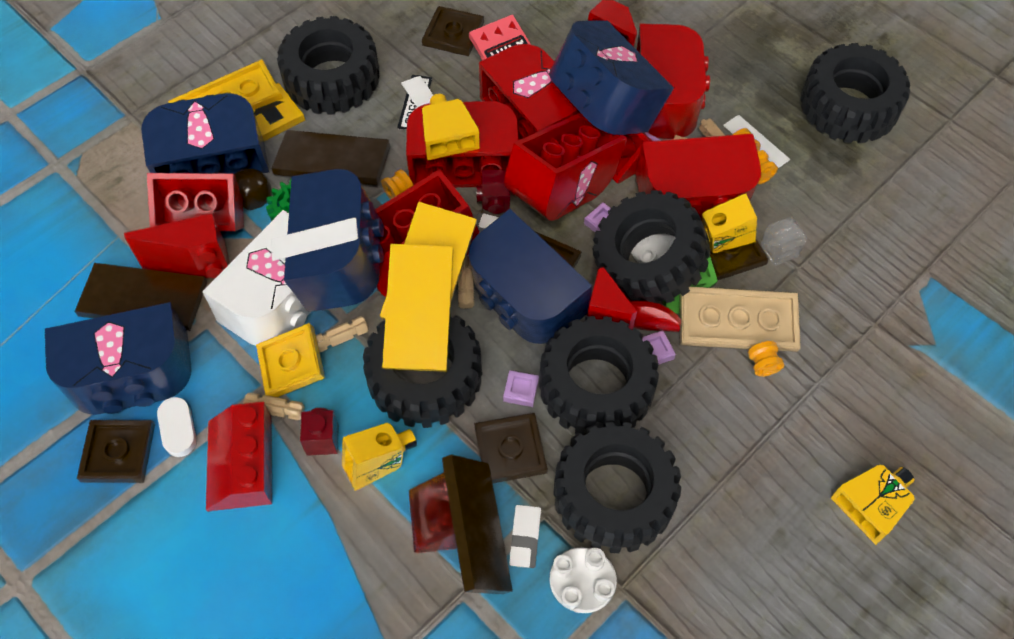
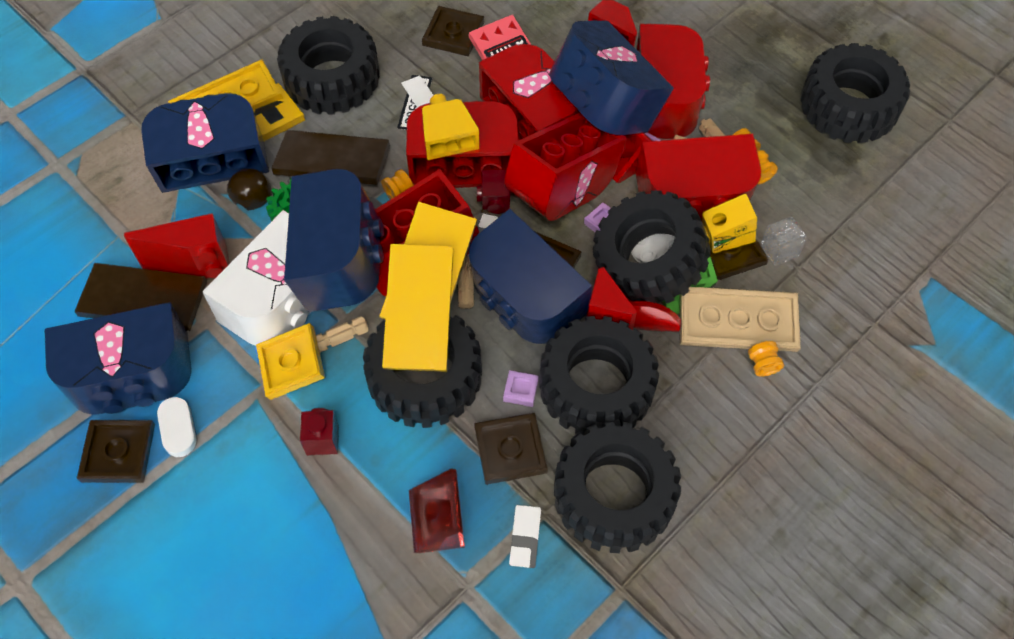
red slope [147,173,244,231] -> none
red slope [206,401,272,512] -> none
tan axle [243,392,304,420] -> none
white sticker [271,218,358,261] -> none
yellow torso [342,423,417,491] -> none
dark brown tile [442,454,513,594] -> none
white dish [550,547,617,613] -> none
lavender tile [642,330,676,364] -> none
white sticker [723,115,790,168] -> none
yellow torso [831,464,915,545] -> none

